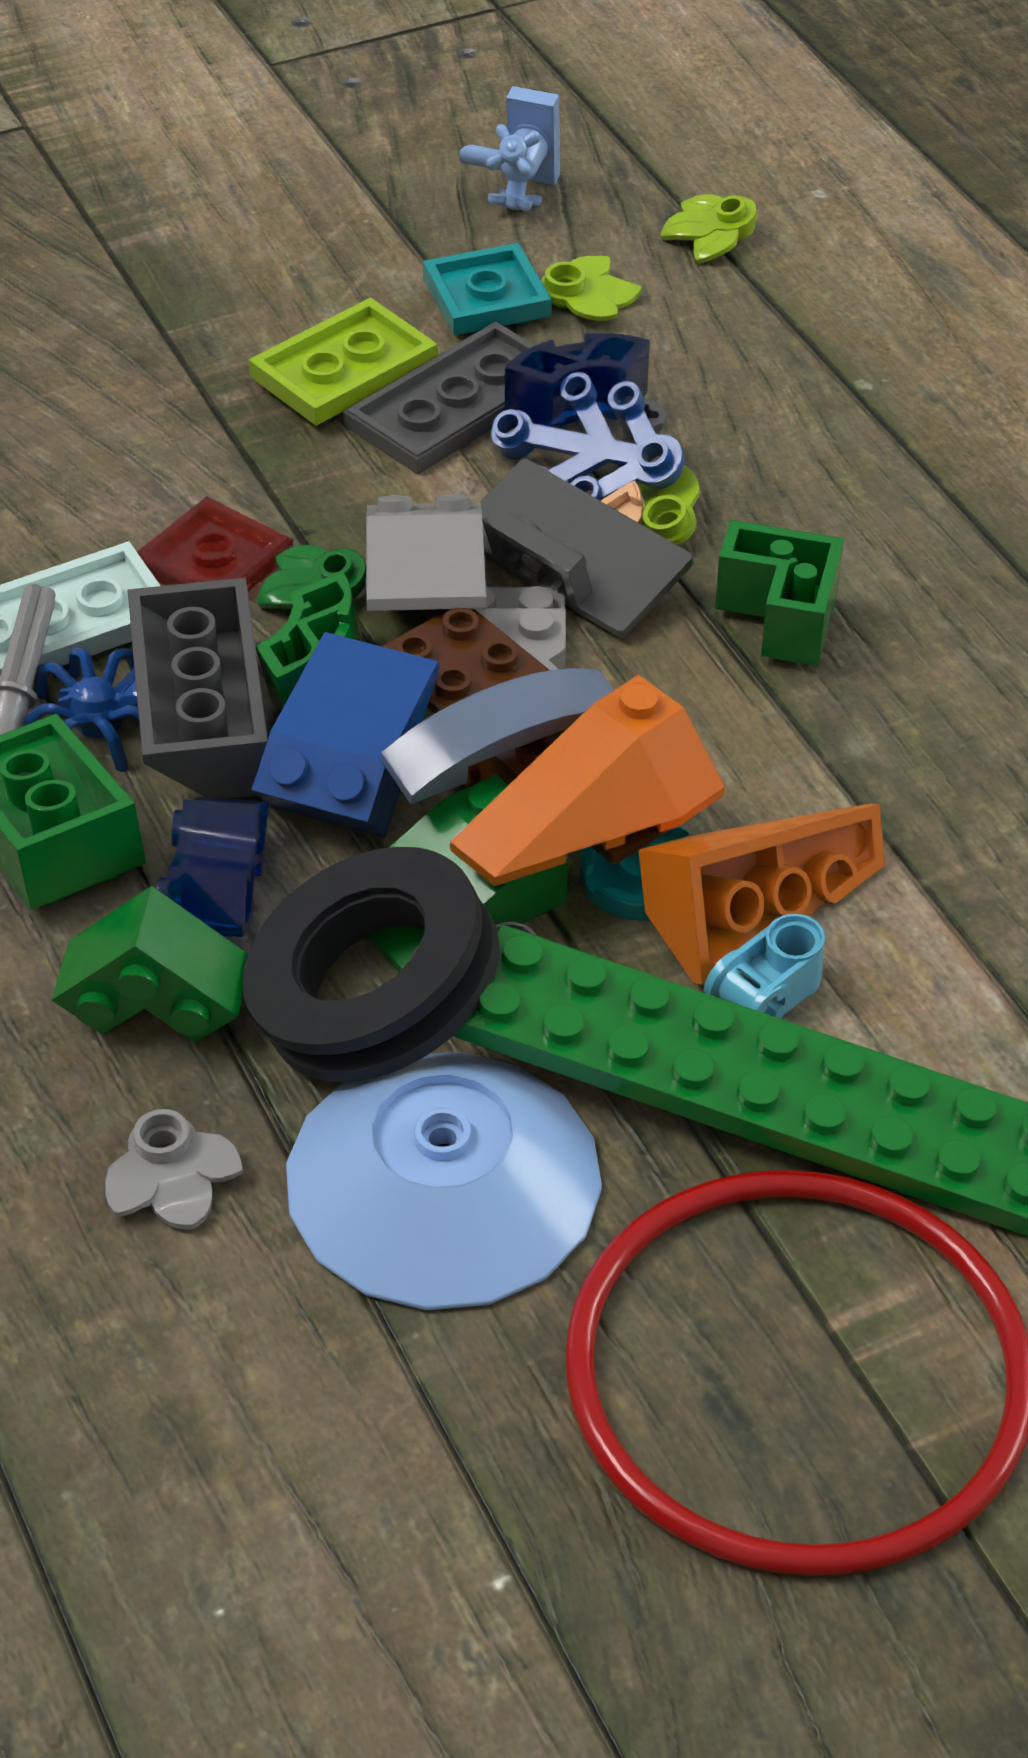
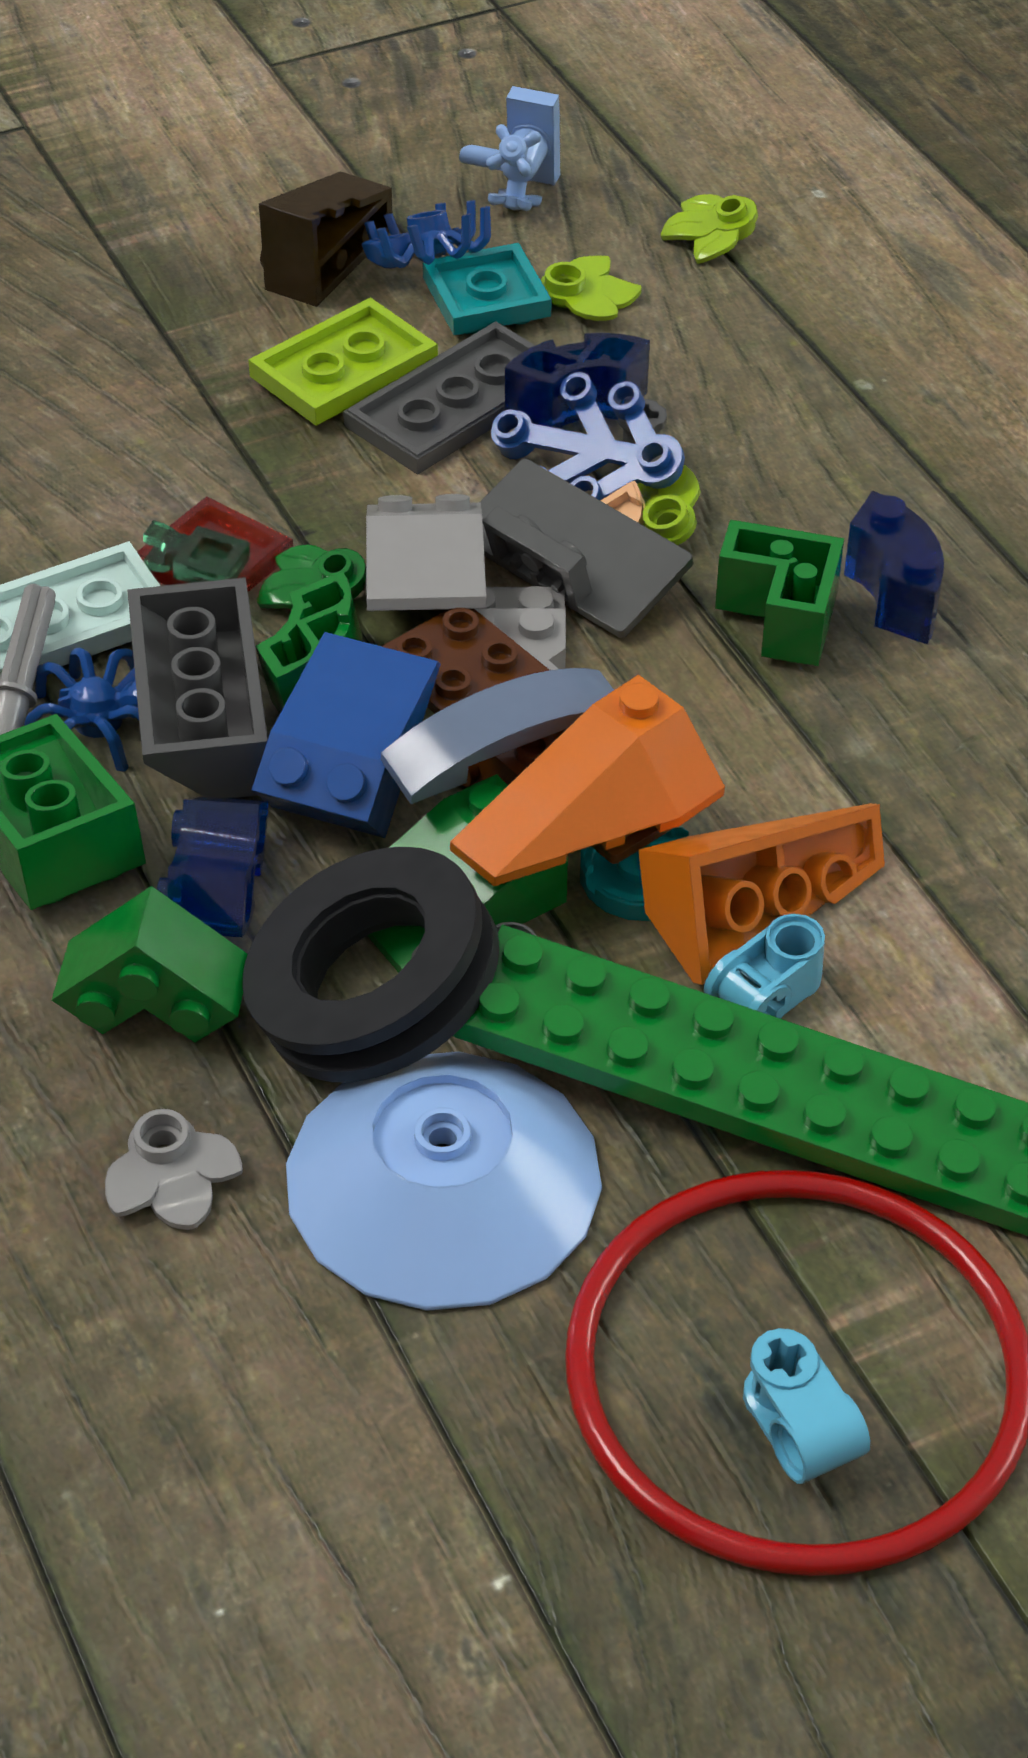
none -> clear green plate [143,520,250,583]
none -> dark brown wedge [259,171,393,307]
none -> blue animal [362,200,491,269]
none -> medium azure piece [743,1328,871,1484]
none -> clear blue brick [844,491,944,645]

